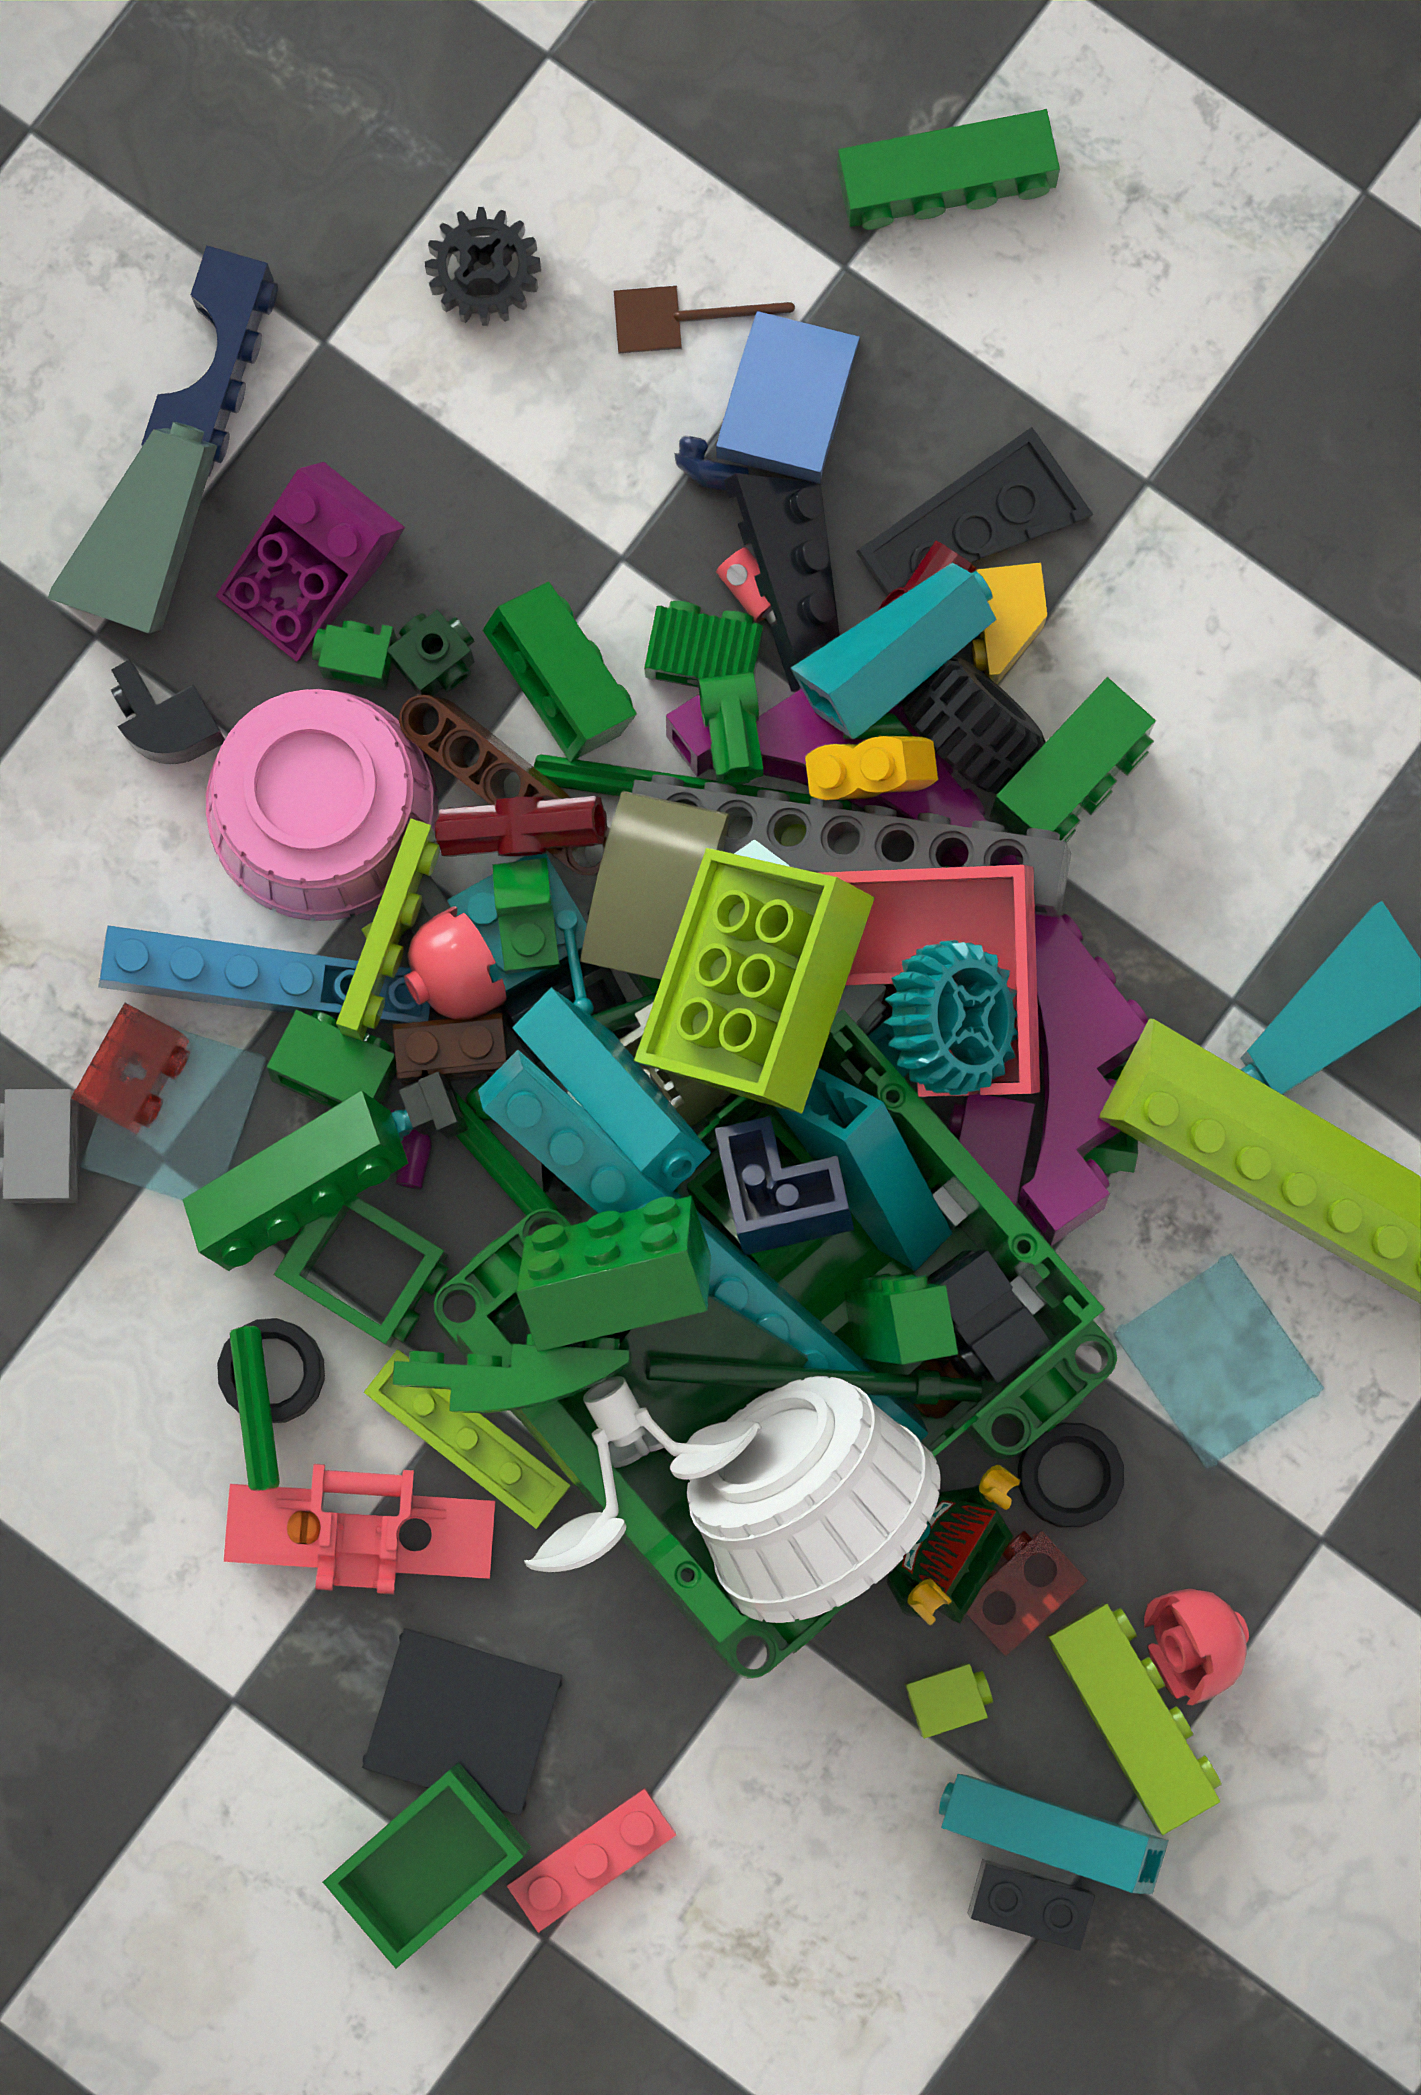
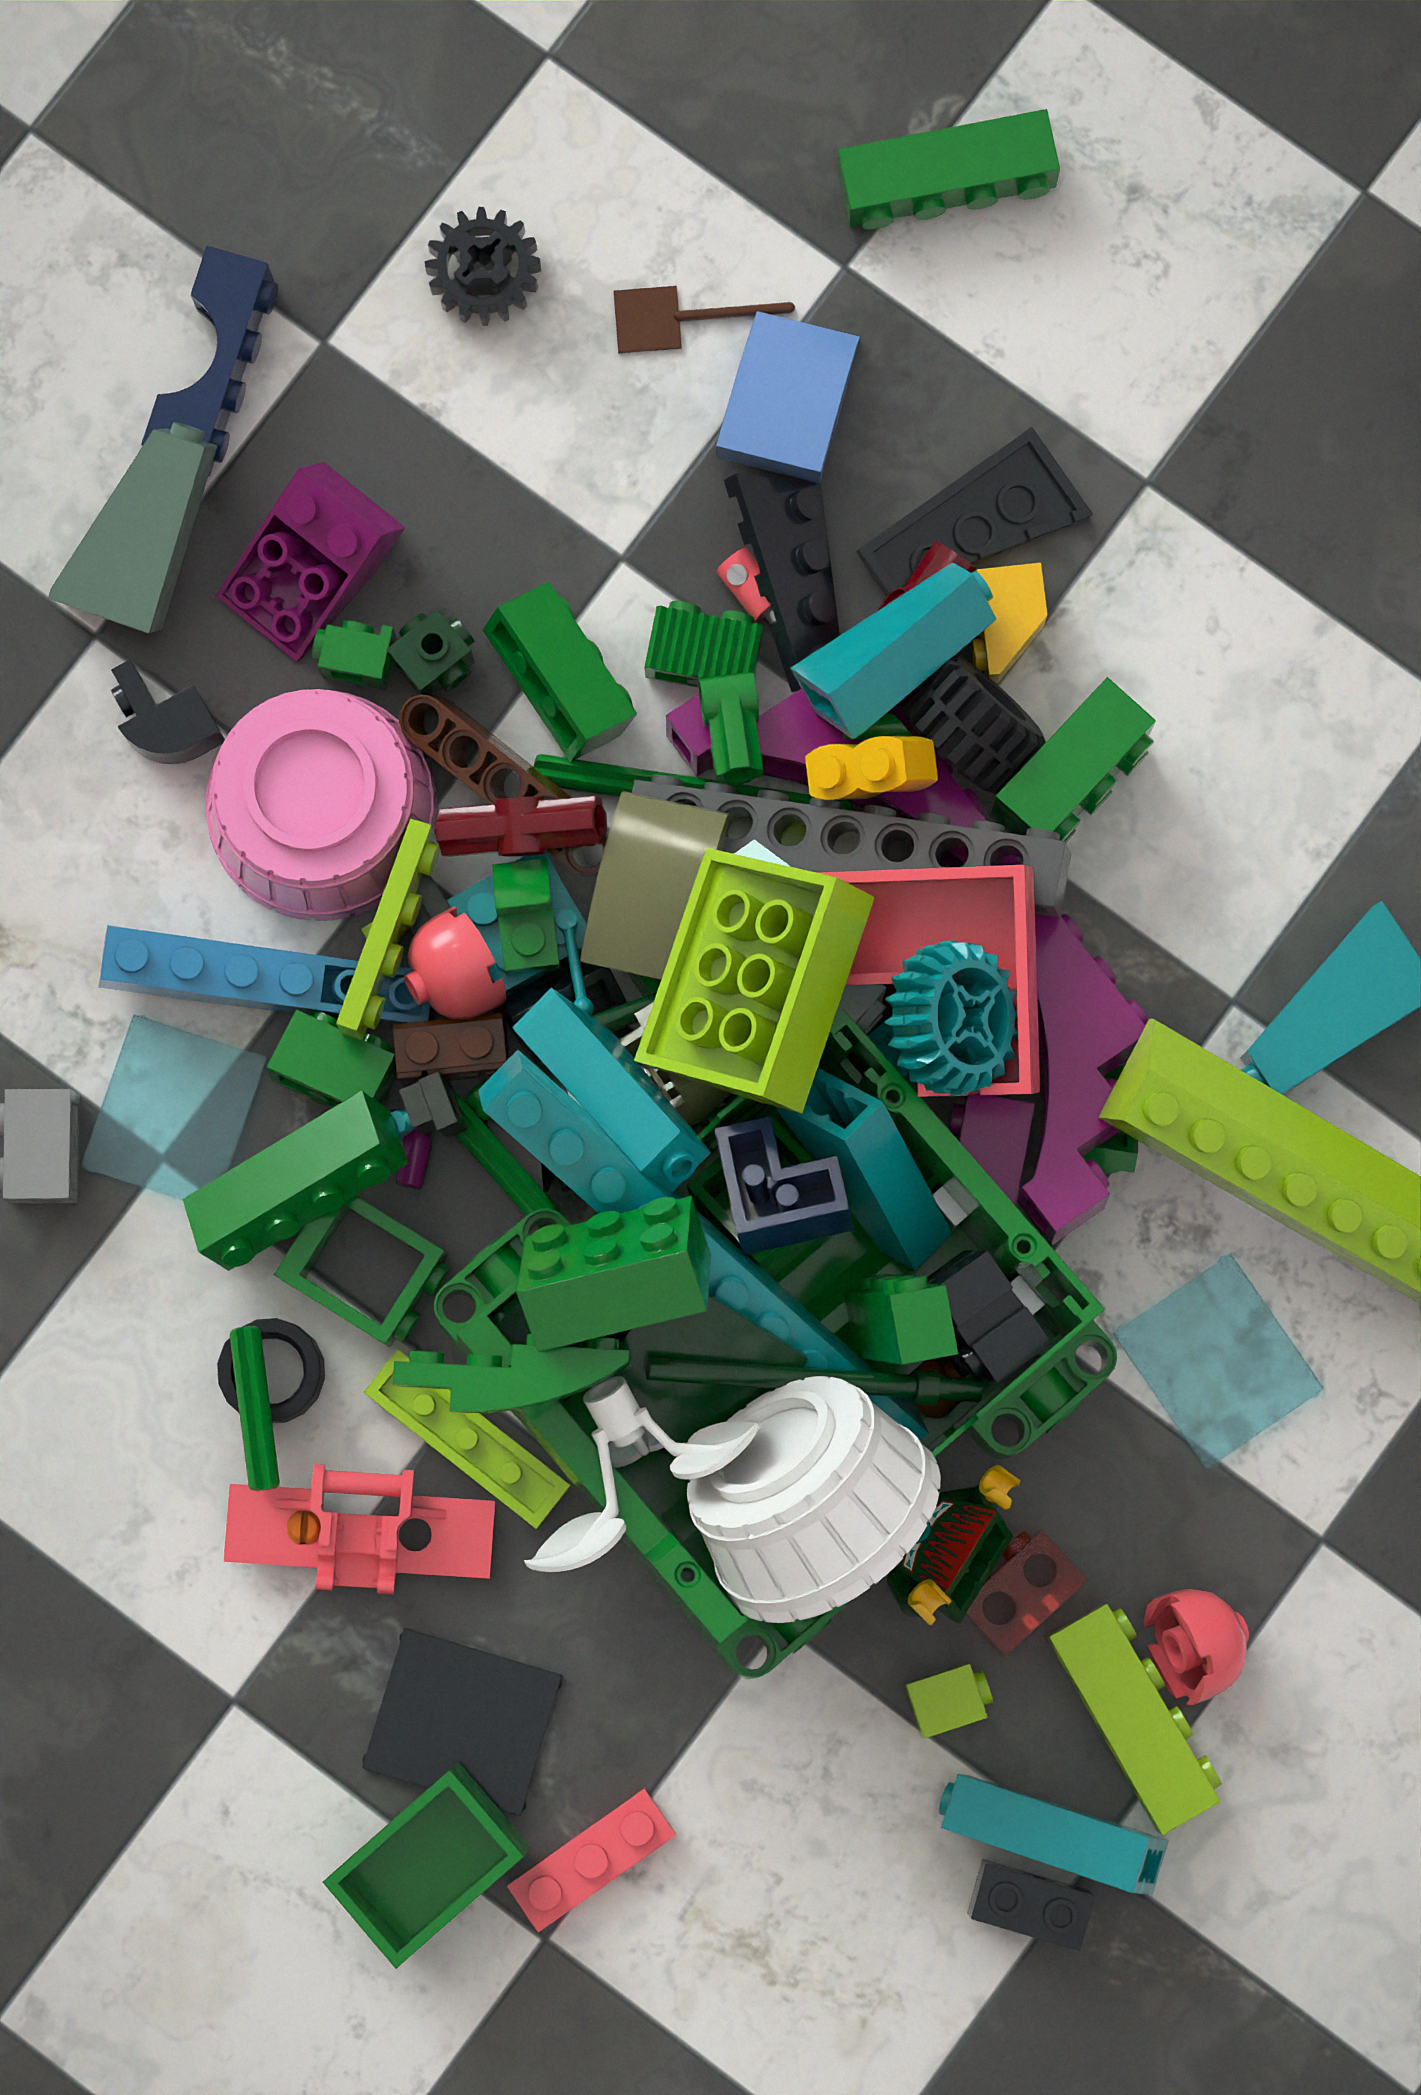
clear red brick [71,1002,190,1135] -> none
dark blue arm [674,436,749,491] -> none
black tyre [1018,1423,1124,1527] -> none

